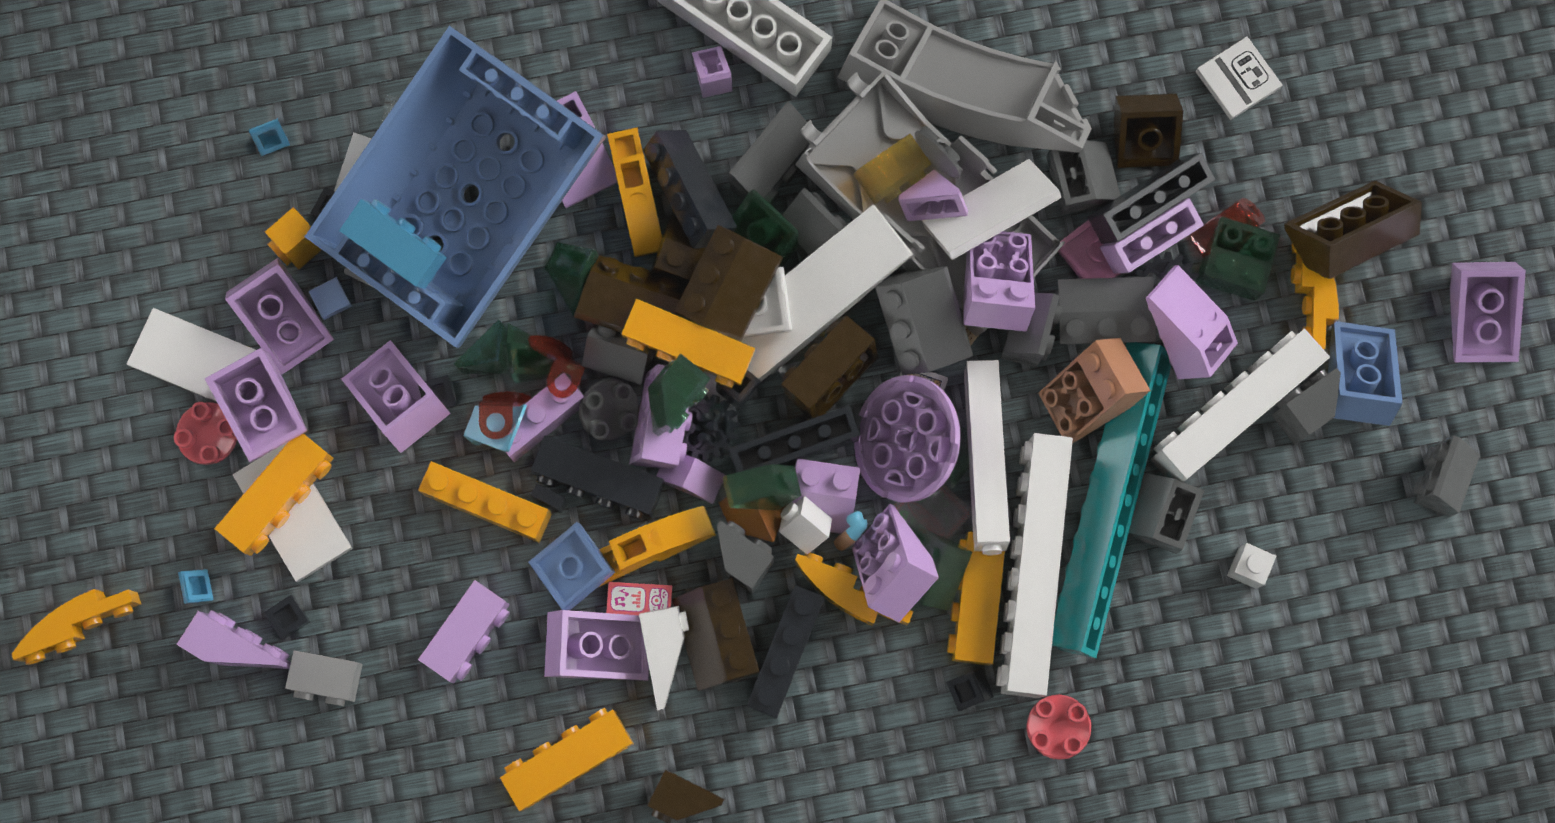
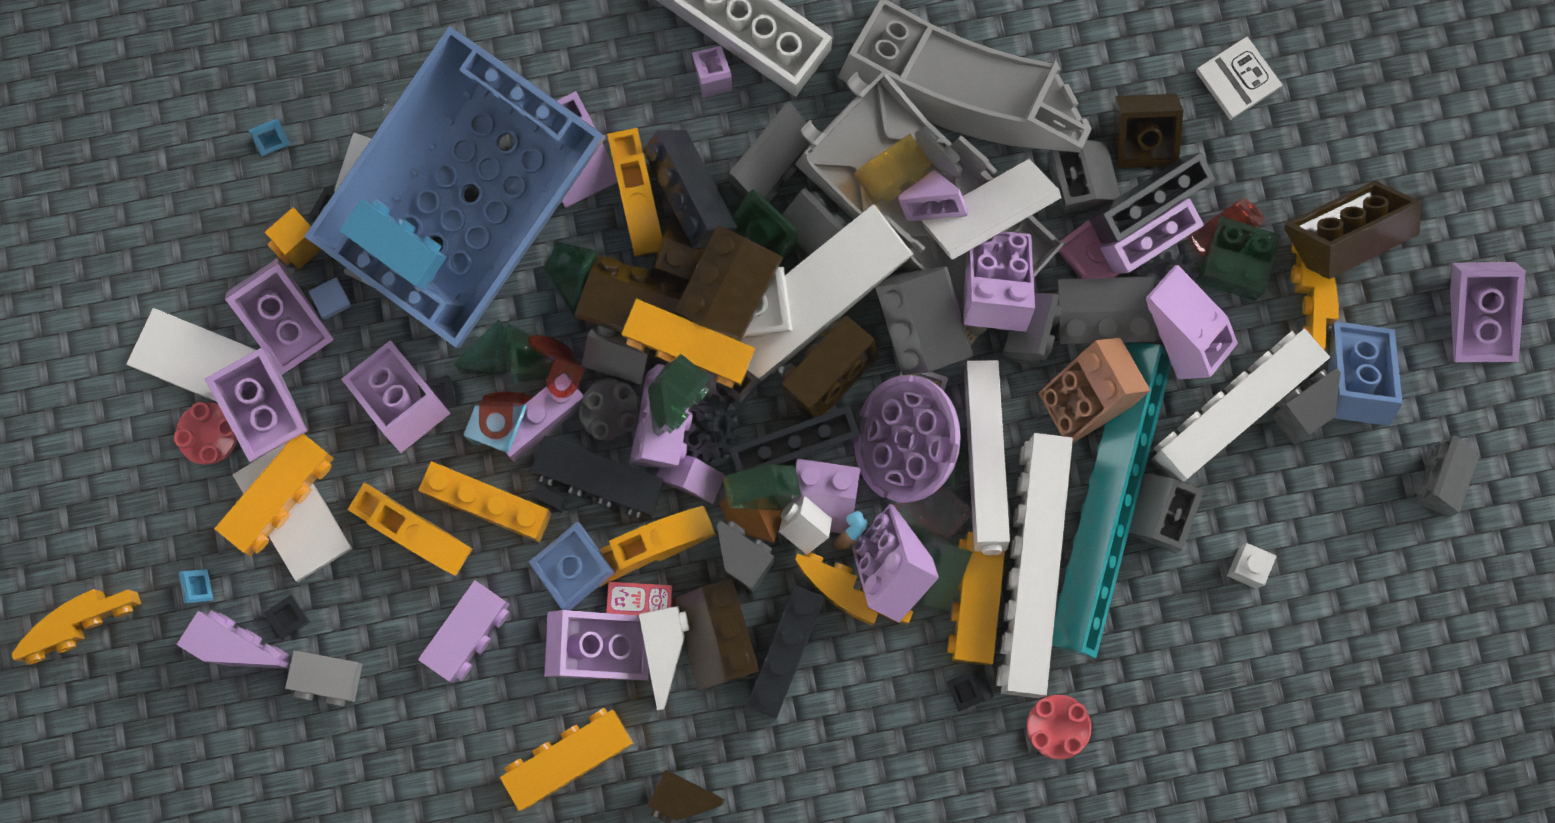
none -> light orange slope [347,483,473,576]

